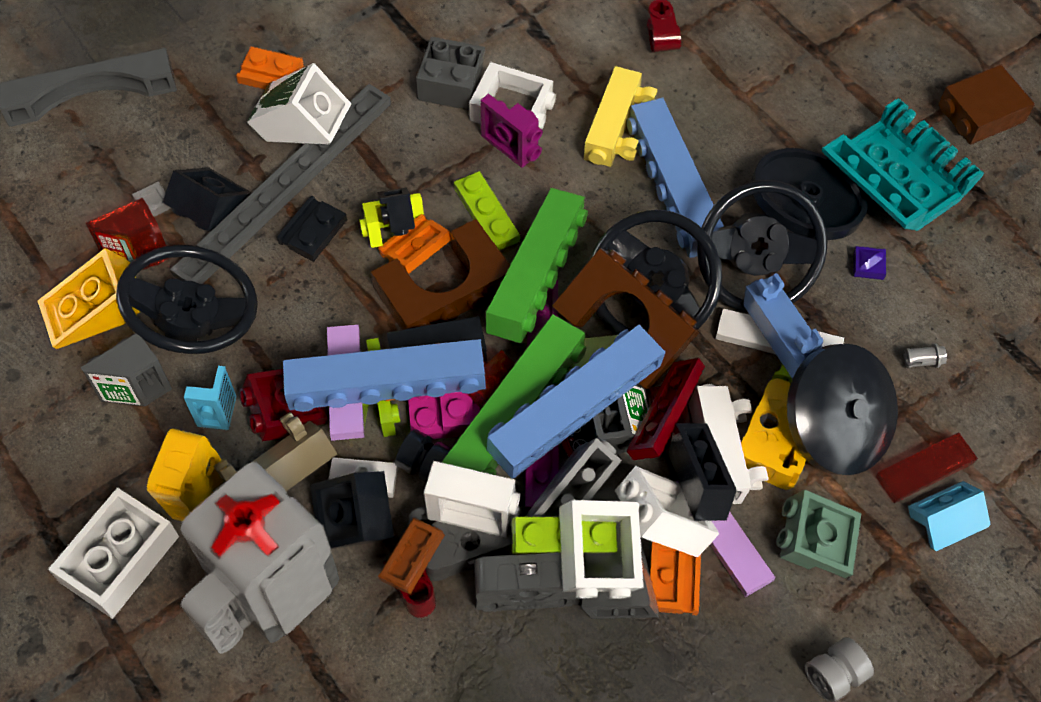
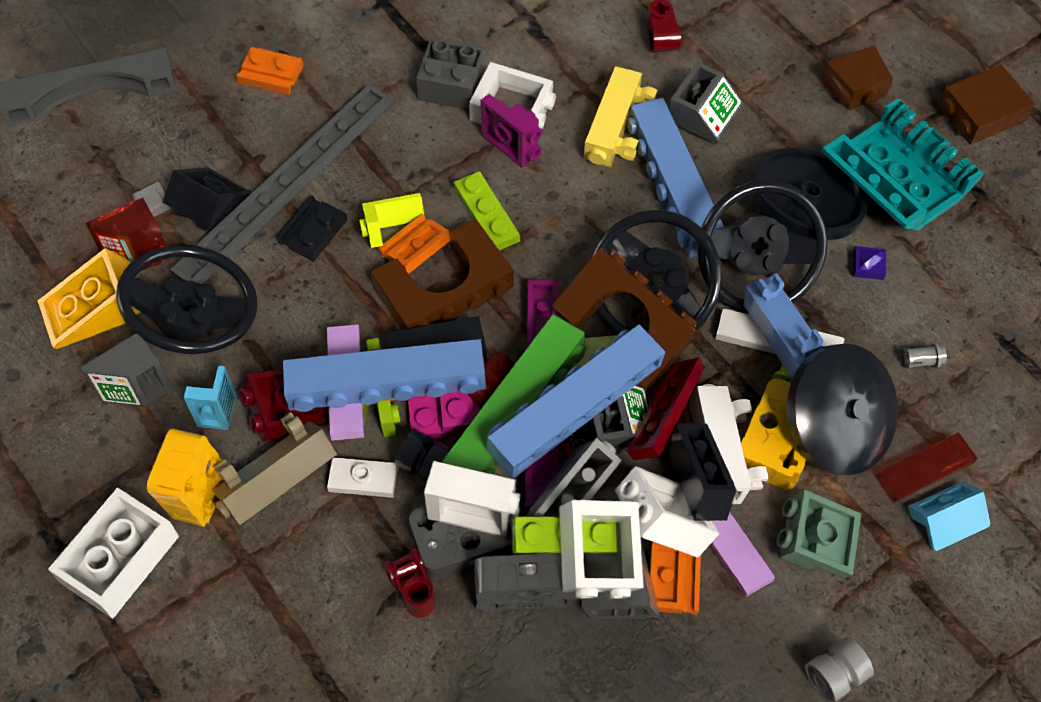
light grey piece [180,462,340,654] -> none
white slope [247,63,351,144] -> none
black slope [310,471,394,549] -> none
black brick [377,187,415,236] -> none
dark orange plate [378,518,445,594] -> none
bright green brick [486,188,588,344] -> none
none -> dark grey slope [669,61,743,144]
none -> reddish brown torso [821,45,893,110]

